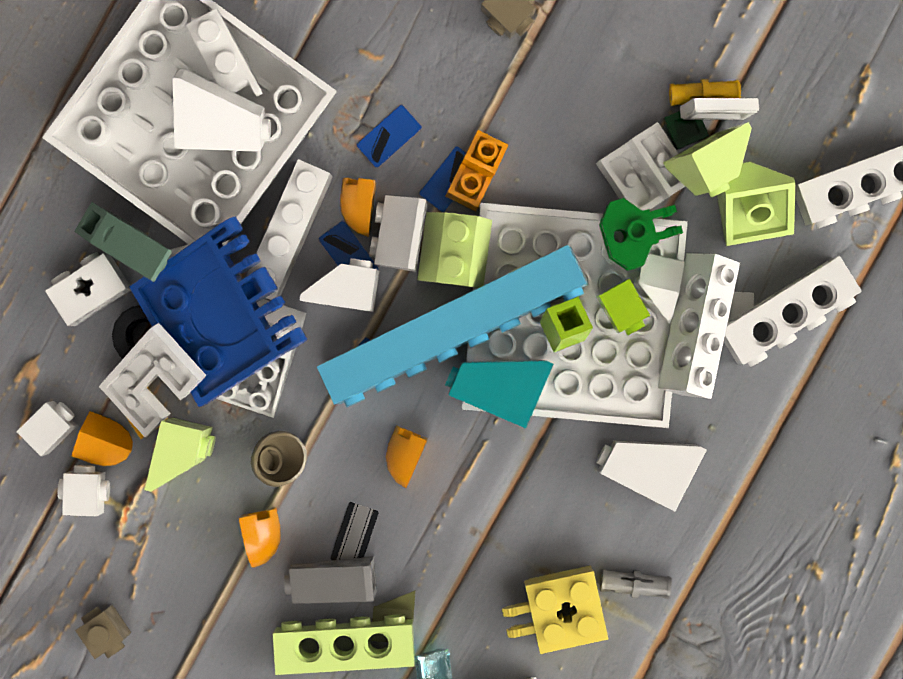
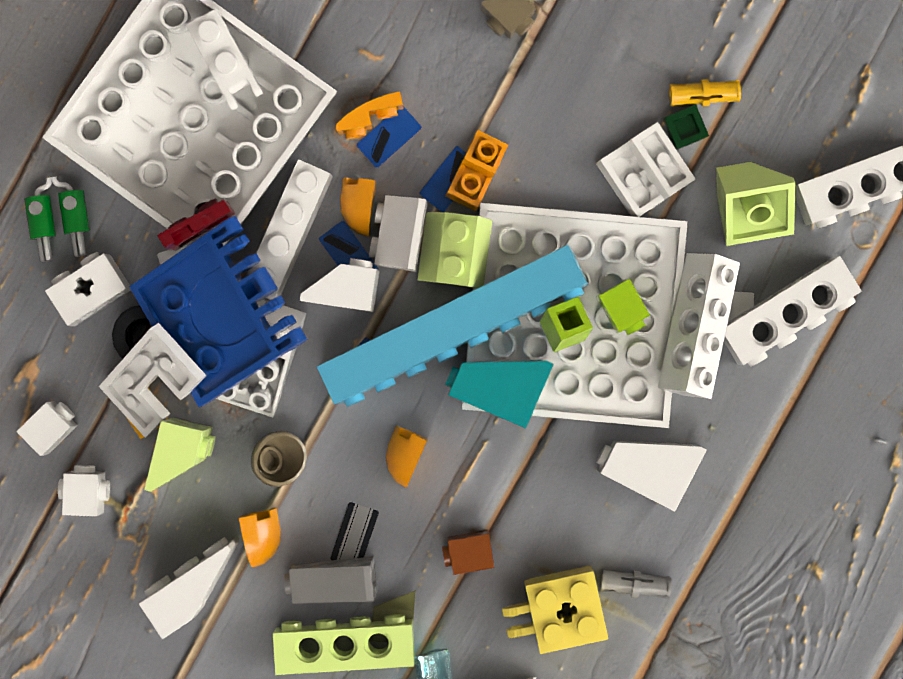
light orange brick [71,411,133,466] -> none
sand green slope [74,202,172,282] -> none
dark tan brick [75,604,131,659] -> none
white slope [172,69,271,152] -> none
green hinge [599,198,683,271] -> none
white sticker [638,254,685,324] -> none
yellowish green slope [663,122,752,197] -> none
white tile [680,98,759,120] -> none
none -> green piece [24,177,90,262]
none -> white slope [139,537,239,639]
none -> dark red wing [157,198,236,251]
none -> light orange slope [336,91,404,139]
none -> dark orange brick [442,530,495,575]

